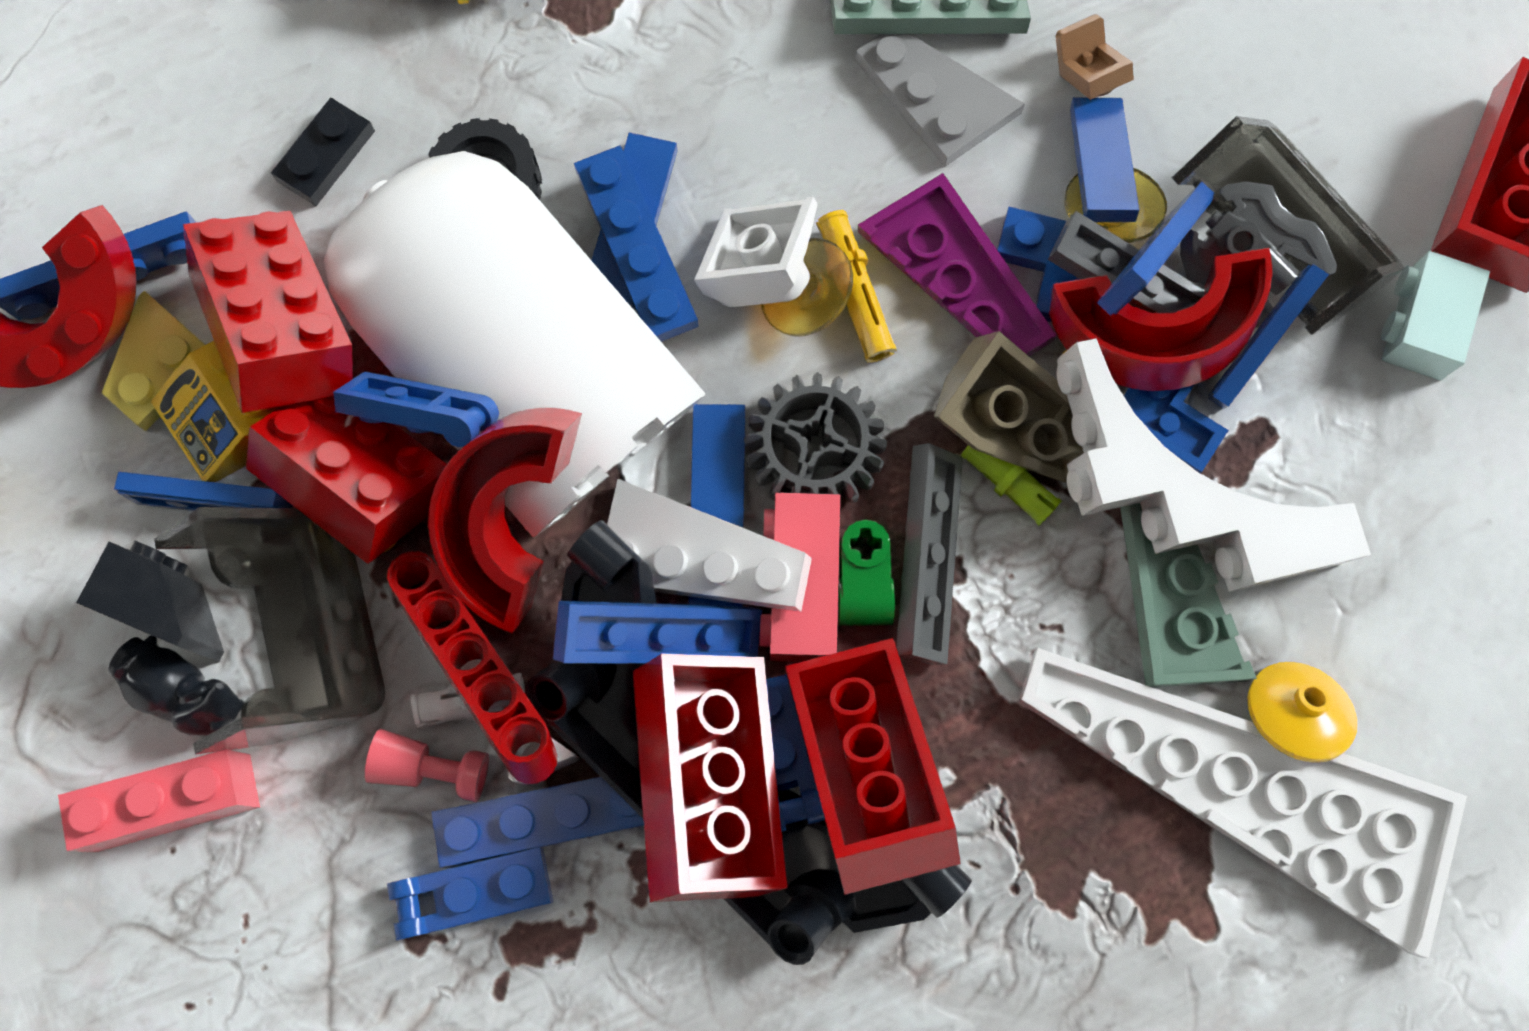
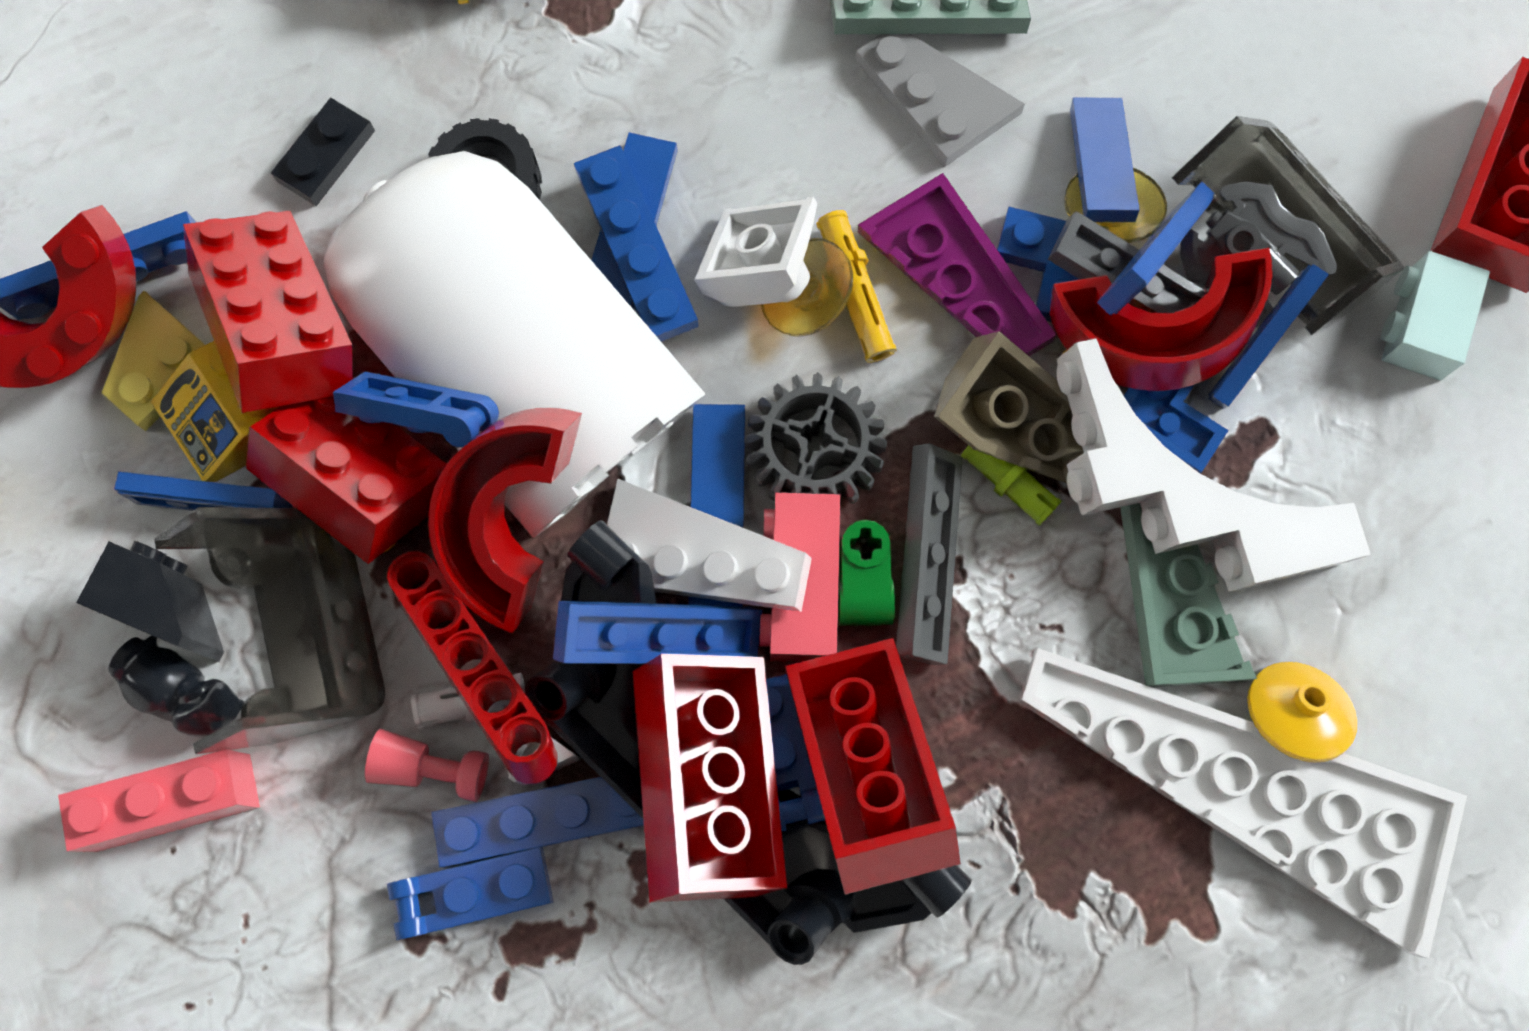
medium nougat bracket [1055,14,1134,100] -> none

